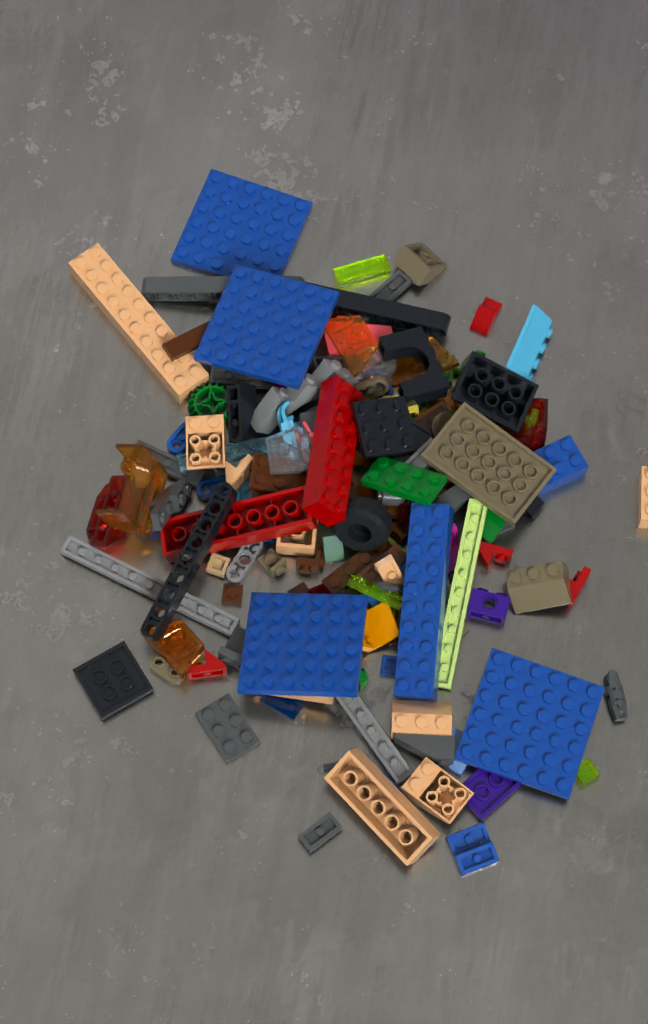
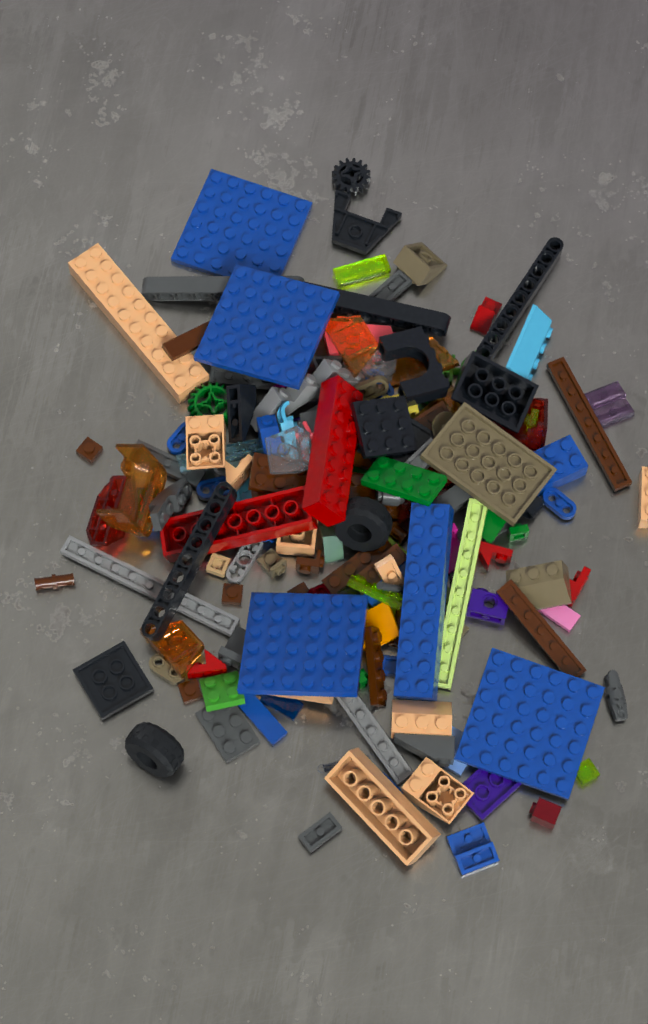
none -> reddish brown pin [34,573,75,590]
none -> reddish brown plate [76,437,103,464]
none -> black tyre [125,722,184,778]
none -> reddish brown plate [178,679,203,704]
none -> bright green plate [199,671,246,712]
none -> blue tile [237,694,288,746]
none -> blue slope [256,414,284,456]
none -> black gear [332,158,371,196]
none -> black wing [332,189,402,255]
none -> reddish brown plate [364,626,387,707]
none -> black beam [476,237,564,360]
none -> reddish brown plate [496,579,587,677]
none -> green plate [507,523,529,542]
none -> dark red brick [529,797,562,830]
none -> bright pink tile [537,605,581,632]
none -> blue plate [542,487,577,520]
none -> reddish brown plate [546,357,632,492]
none -> clear purple slope [584,381,634,428]

